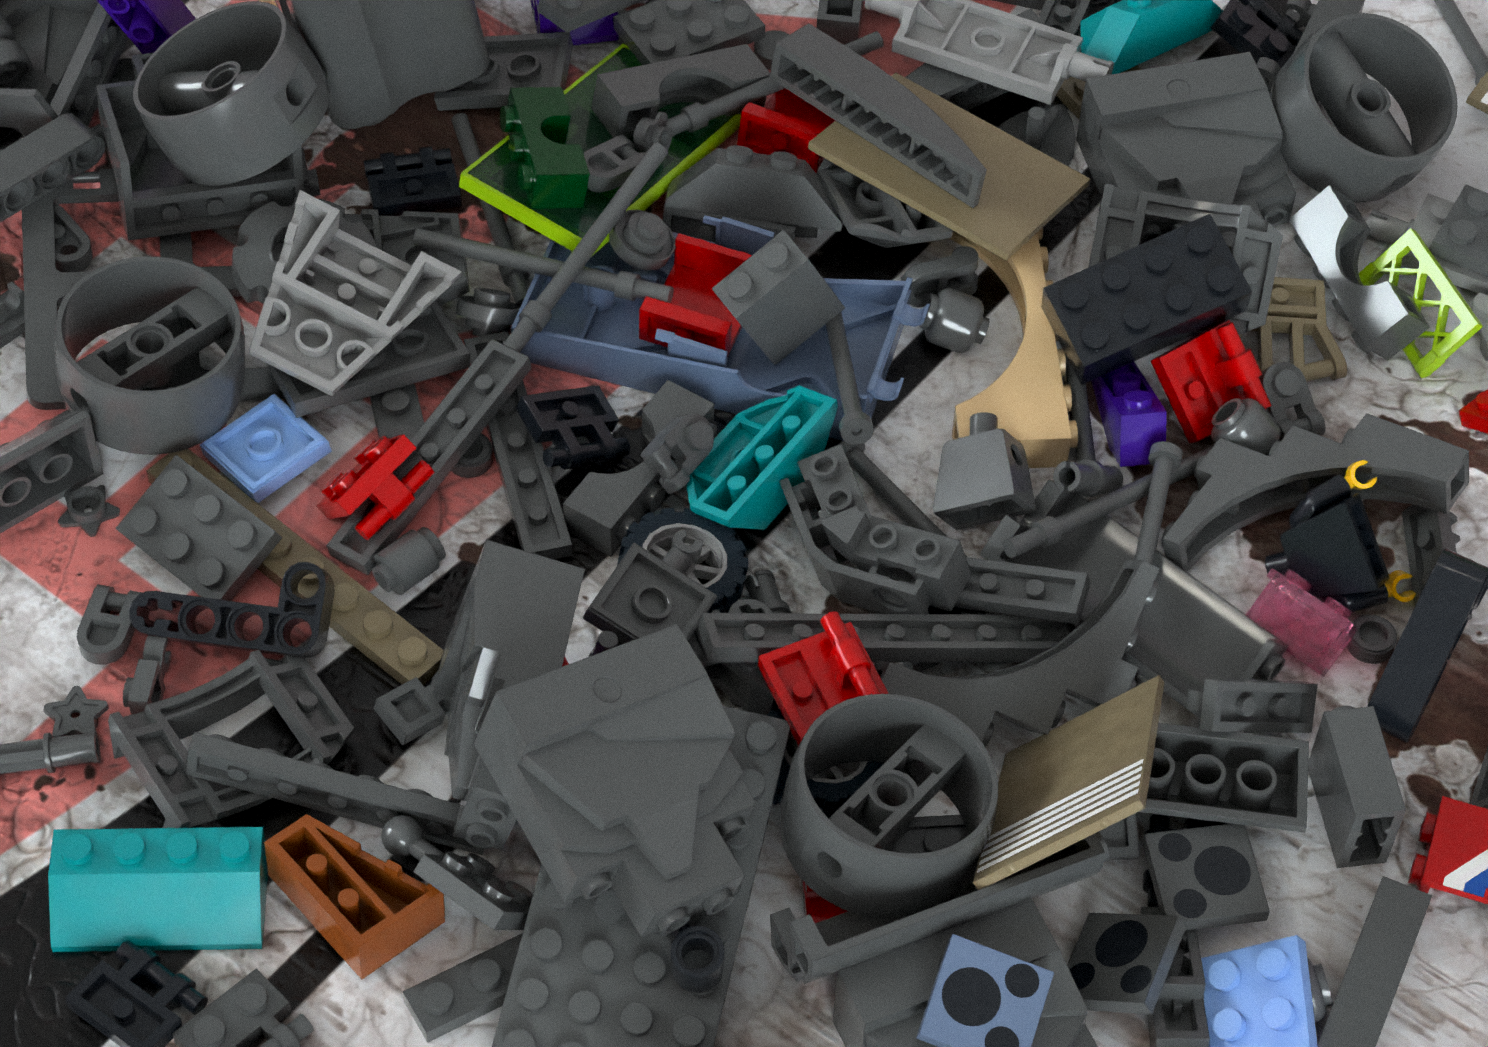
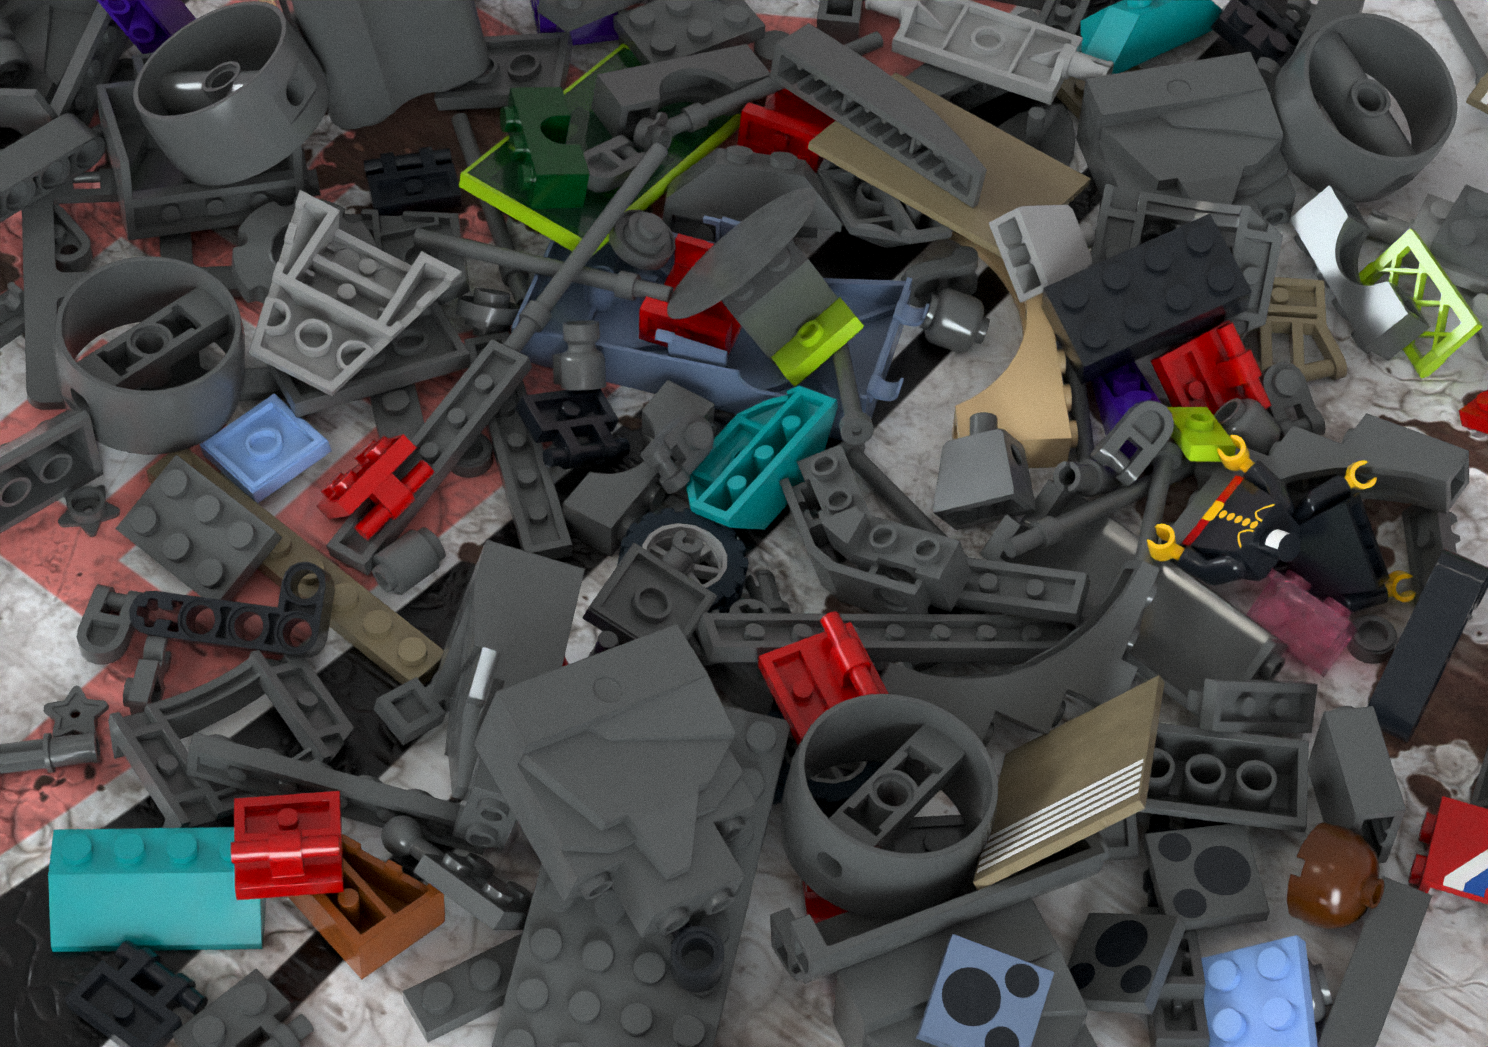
none -> red plate [231,791,344,900]
none -> dark grey piece [552,320,606,390]
none -> dark grey sticker [667,188,817,319]
none -> lime plate [771,297,864,387]
none -> light grey torso [989,204,1095,303]
none -> dark grey plate [1090,401,1174,487]
none -> black torso [1147,435,1301,586]
none -> lime plate [1167,407,1236,462]
none -> reddish brown cylinder [1287,822,1384,929]

